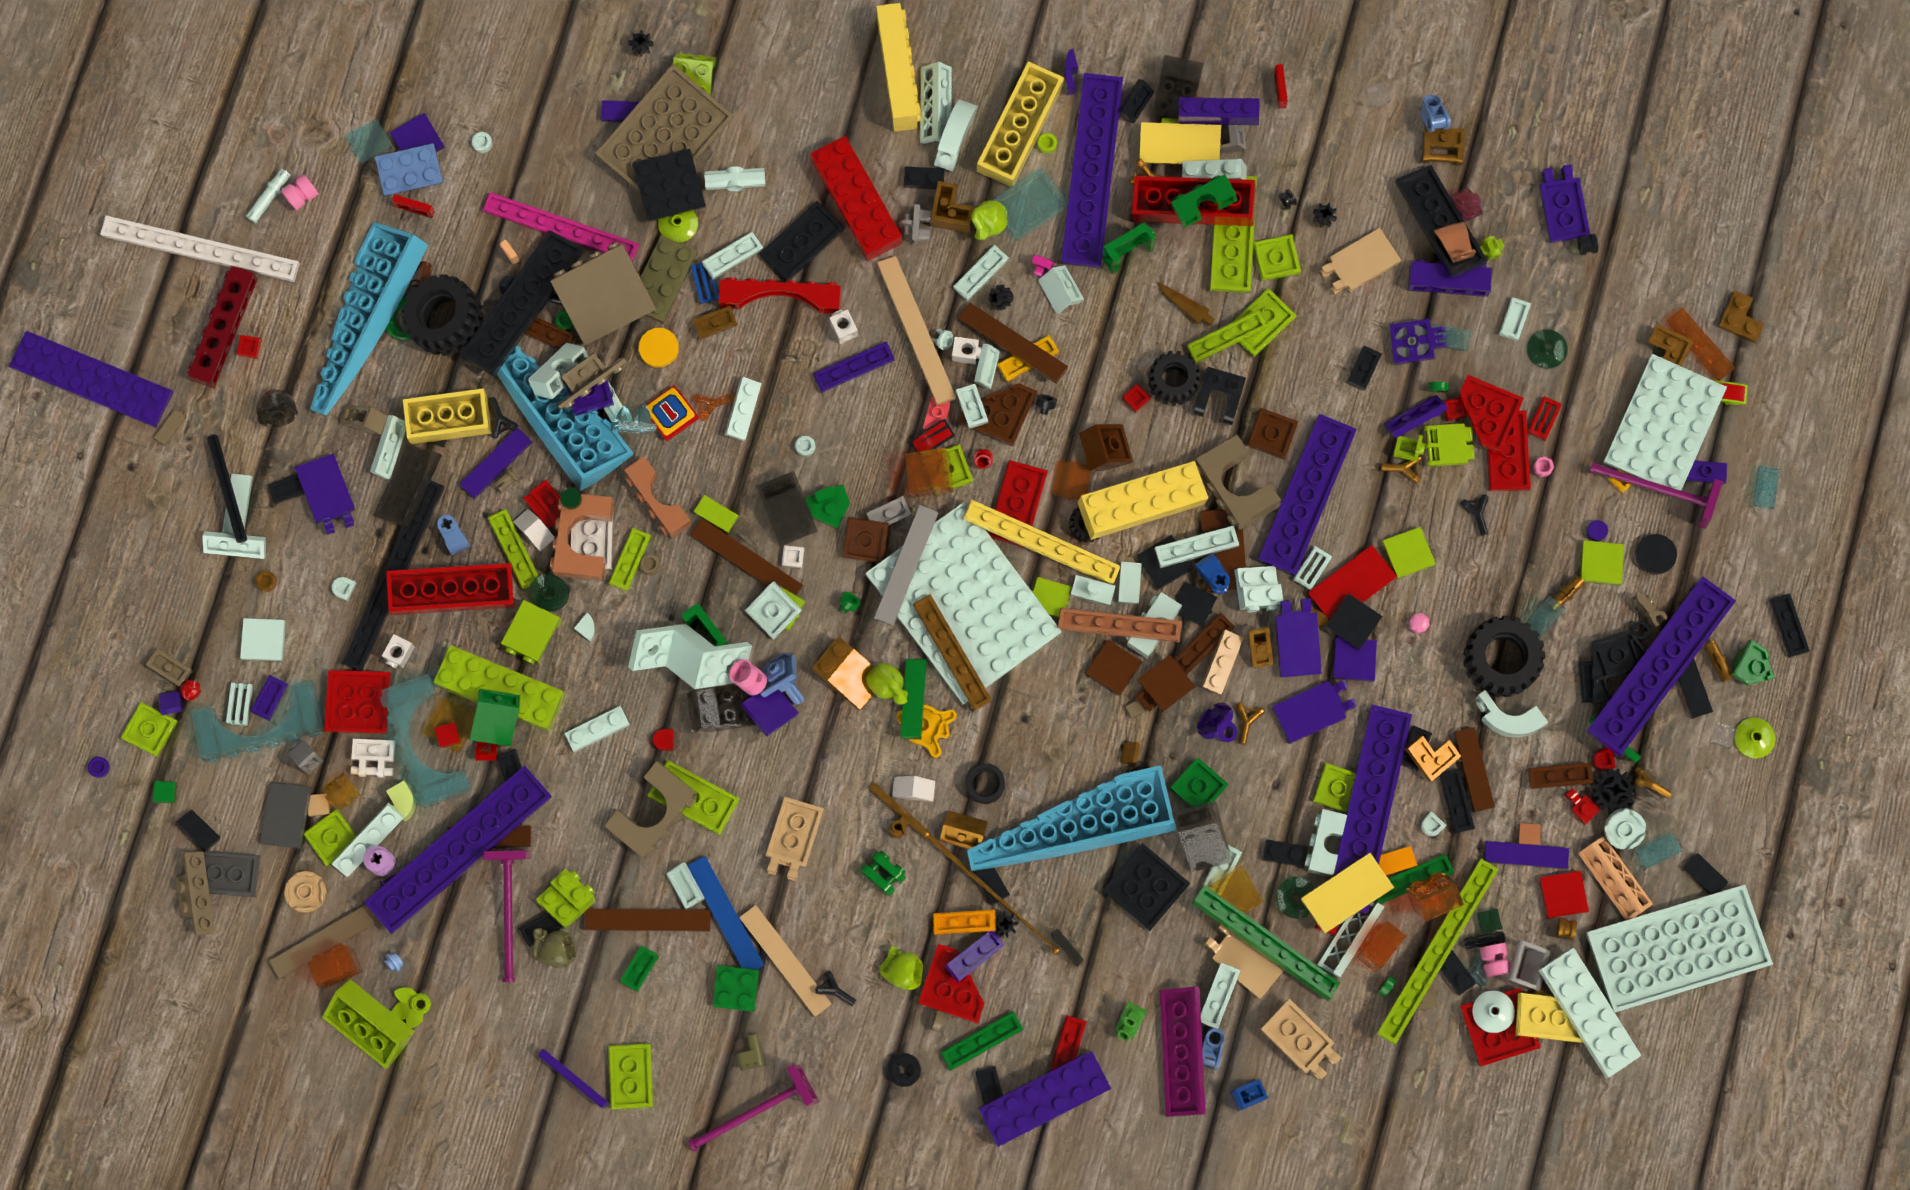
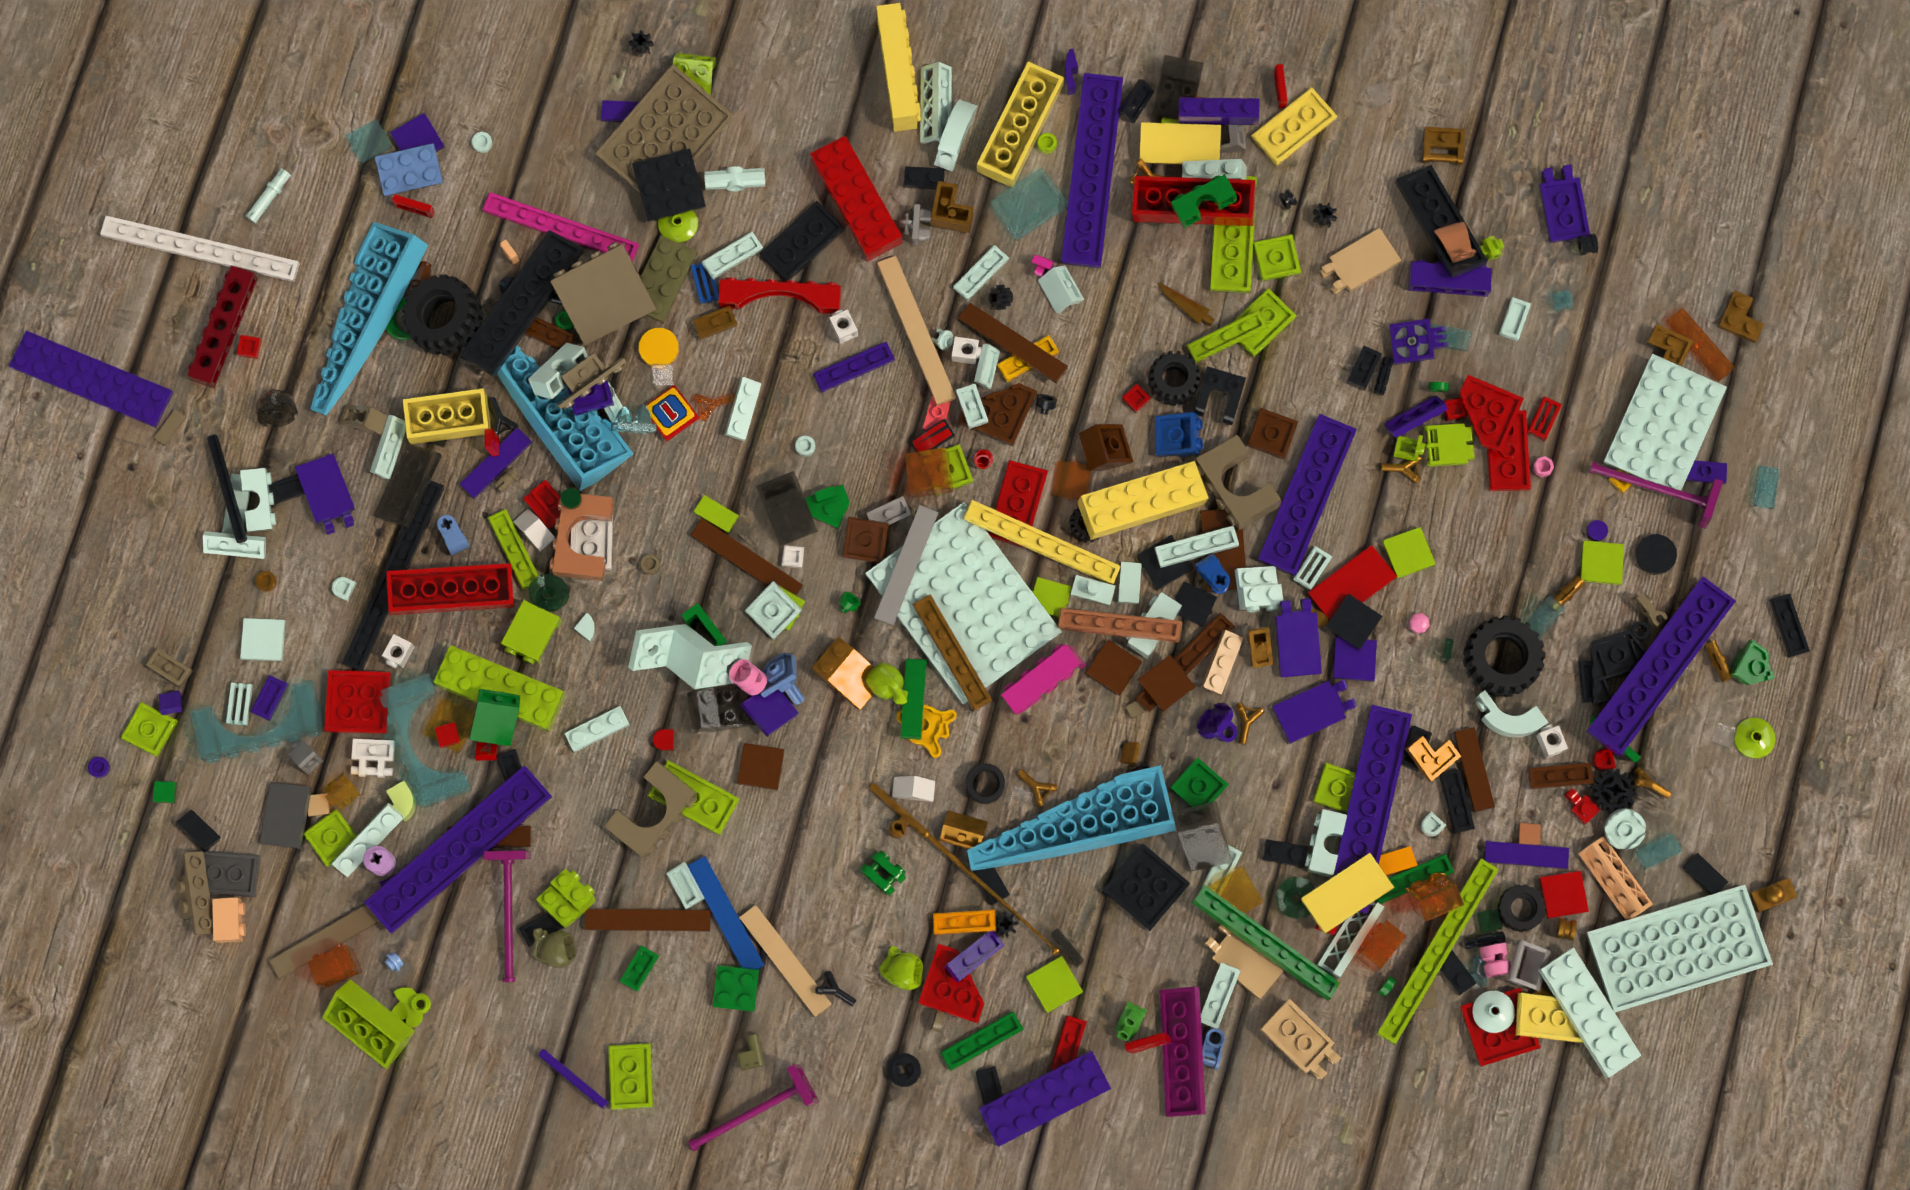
red plate [180,680,201,701] -> none
bright pink wheel [280,174,319,211] -> none
tan tile [284,871,327,913] -> none
lime tile [609,528,652,592] -> none
nougat arch [624,456,692,539] -> none
tan tile [766,797,824,882] -> none
lime piece [971,200,1008,240] -> none
green panel [1102,222,1156,275] -> none
blue slope [1230,1079,1268,1111] -> none
medium blue piece [1420,95,1451,132] -> none
clear pink brick [1450,188,1483,222] -> none
black piece [1460,494,1489,536] -> none
clear green dish [1527,329,1568,369] -> none
black tile [1678,658,1713,719] -> none
red slope [1713,380,1748,406] -> none
none -> light nougat brick [213,897,246,943]
none -> light aqua arch [240,468,276,533]
none -> red tile [484,428,500,457]
none -> clear tile [652,364,674,385]
none -> reddish brown tile [737,743,785,791]
none -> dark pink wedge [1001,644,1087,715]
none -> pearl gold piece [1017,769,1058,808]
none -> lime tile [1026,956,1083,1013]
none -> red tile [1125,1032,1172,1054]
none -> blue plate [1155,412,1203,457]
none -> light yellow tile [1251,87,1338,166]
none -> black axle [1374,356,1394,396]
none -> clear green tile [1440,638,1454,663]
none -> black tyre [1497,884,1546,932]
none -> white brick [1536,725,1568,759]
none -> clear light blue plate [1552,290,1574,311]
none -> pearl gold tile [1749,878,1797,913]

